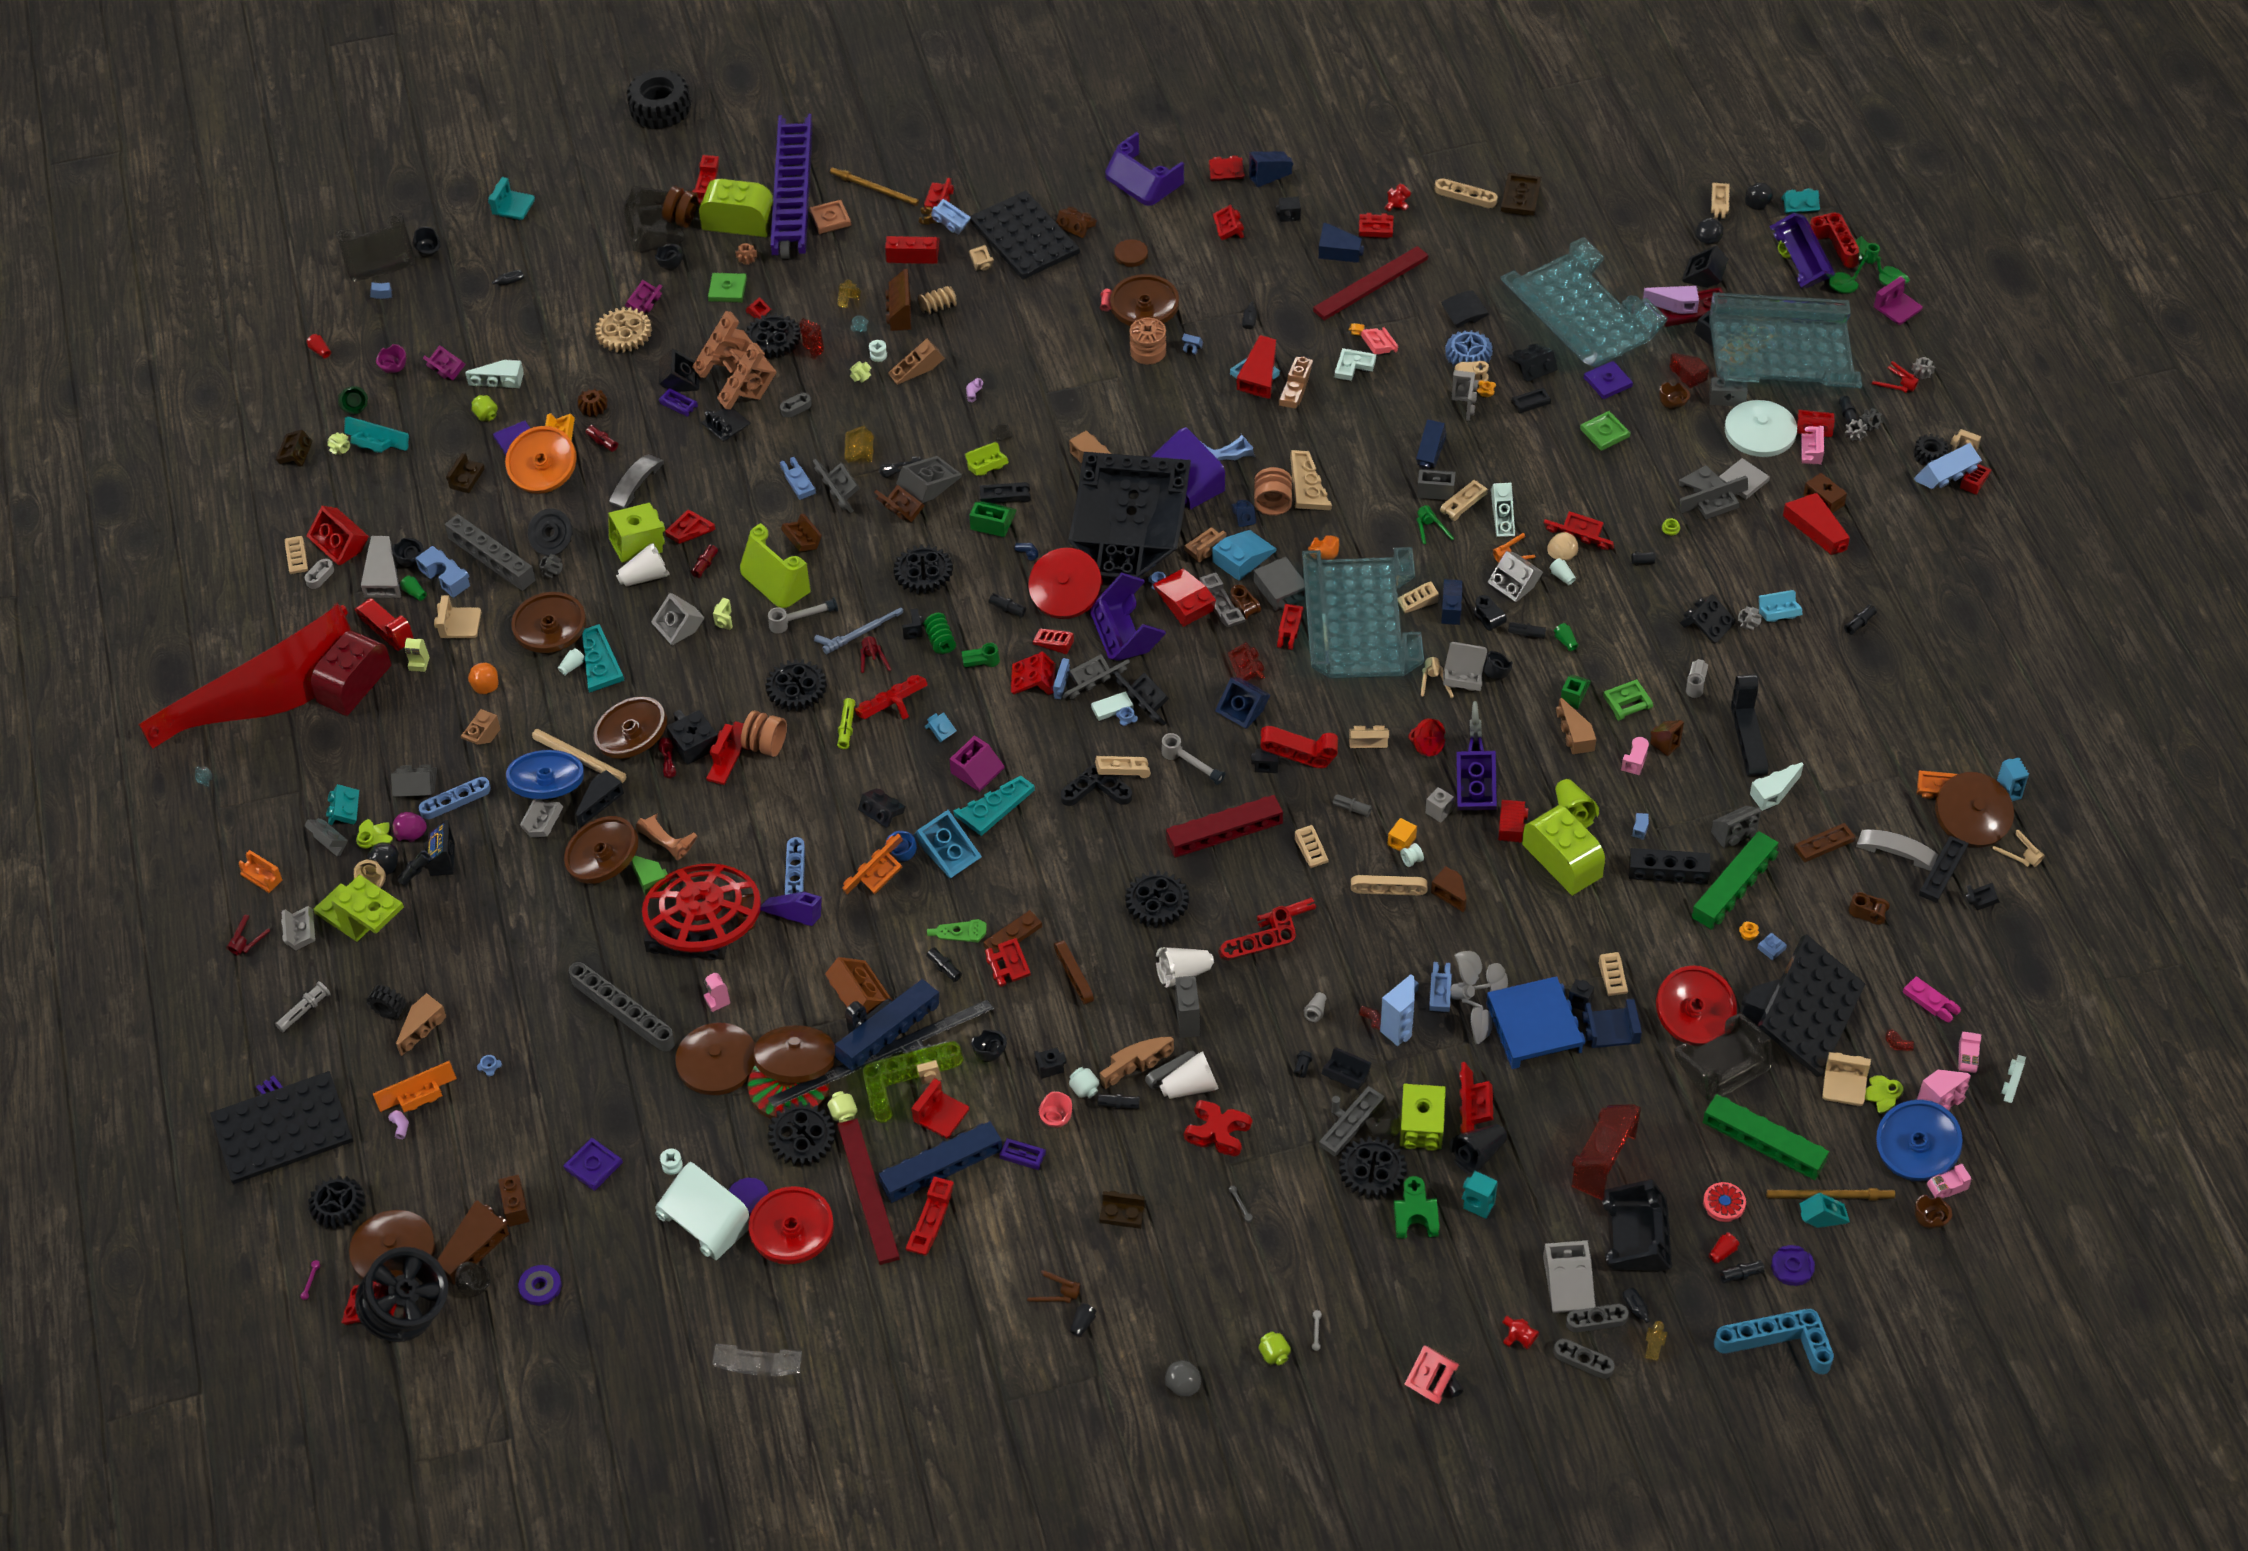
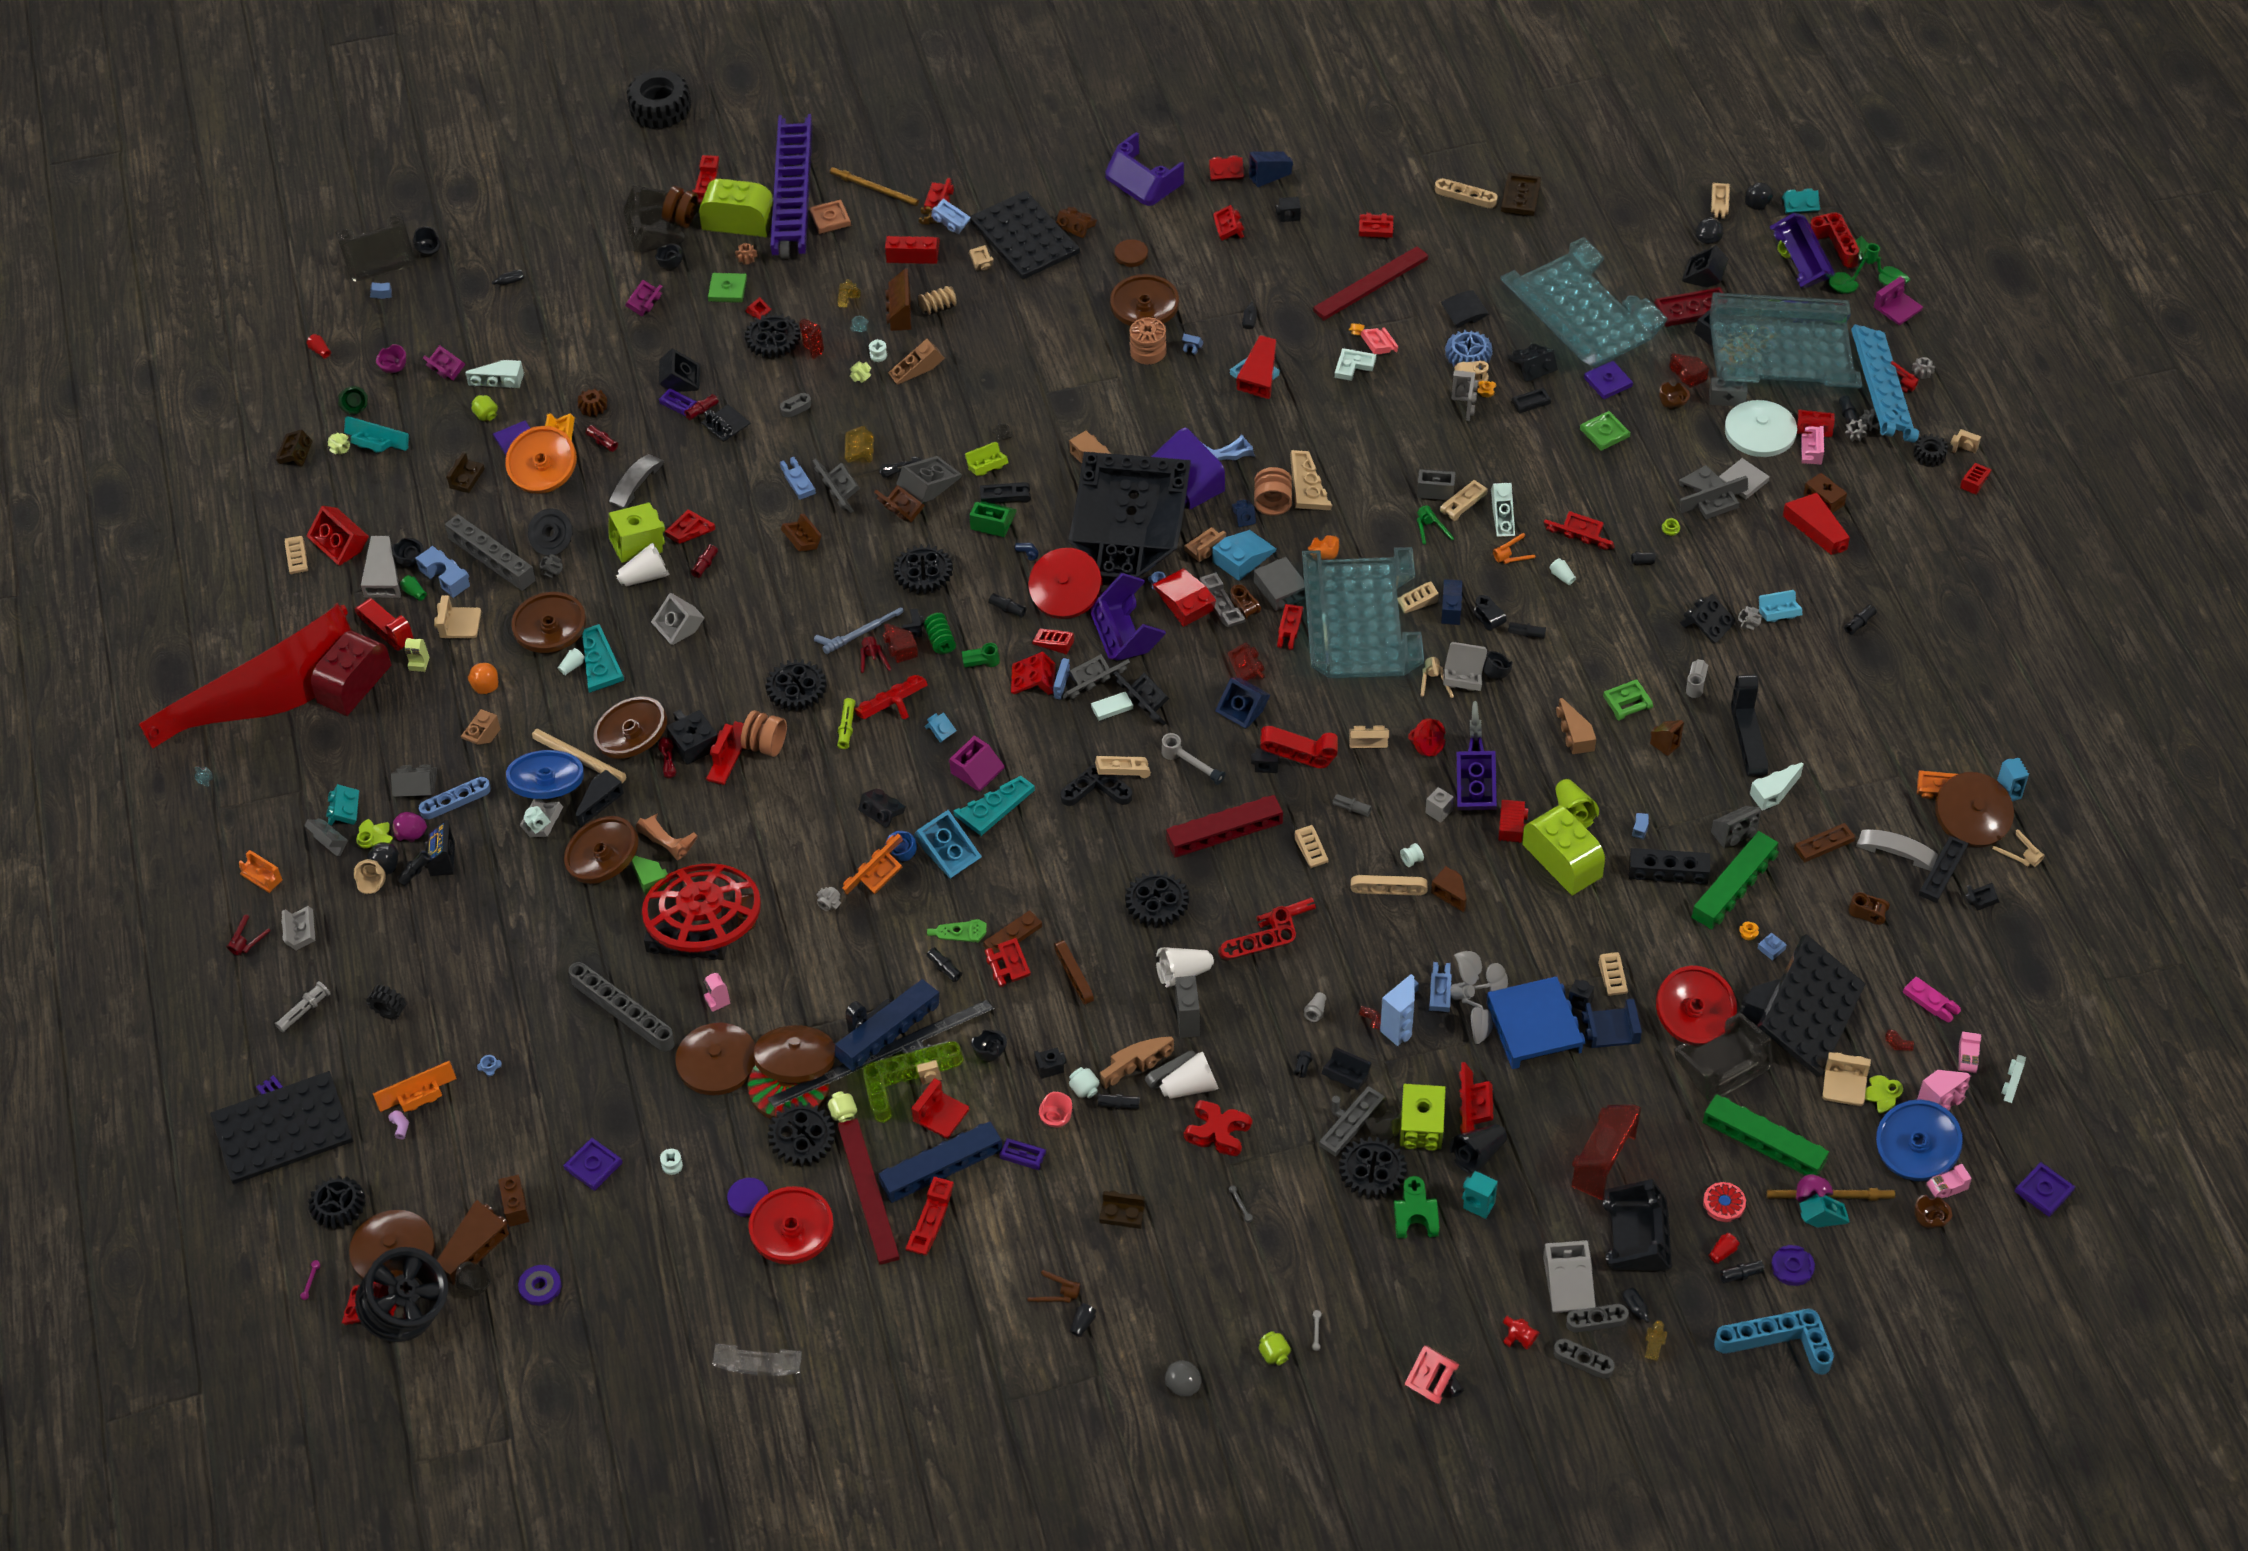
light grey beam [305,559,334,589] -> none
lime bracket [313,874,404,942] -> none
medium nougat slope [396,993,446,1056] -> none
teal bracket [488,177,535,220] -> none
tan gear [595,307,652,353] -> none
light aqua windscreen [655,1162,750,1261] -> none
nougat piece [692,311,777,409] -> none
yellowish green bracket [713,598,733,630] -> none
lime windscreen [740,523,811,608] -> none
dark purple slope [760,892,822,926] -> none
light grey piece [768,597,838,633] -> none
medium blue beam [785,837,805,895] -> none
dark orange slope [825,957,893,1015] -> none
lavender arm [966,378,983,402] -> none
coral pin [1100,289,1112,312] -> none
medium blue plate [1116,707,1138,726] -> none
medium nougat slope [1279,357,1313,408] -> none
dark blue slope [1318,223,1364,263] -> none
red piece [1385,184,1411,211] -> none
light orange panel [1388,818,1417,851] -> none
dark blue slope [1416,419,1447,469] -> none
light grey slope [1488,551,1543,602] -> none
tan hair [1547,532,1578,562] -> none
green cone [1554,623,1579,651] -> none
green slope [1561,675,1591,710] -> none
bright pink leg [1621,737,1649,775] -> none
lavender slope [1643,286,1699,314] -> none
light blue slope [1914,443,1982,489] -> none
none -> light aqua plate [524,806,551,834]
none -> dark red pin [684,394,718,420]
none -> light grey gear [816,887,841,911]
none -> clear red slope [882,624,918,663]
none -> magenta hair [1796,1174,1834,1202]
none -> dark azure hinge [1851,325,1919,443]
none -> dark purple plate [2014,1162,2075,1217]

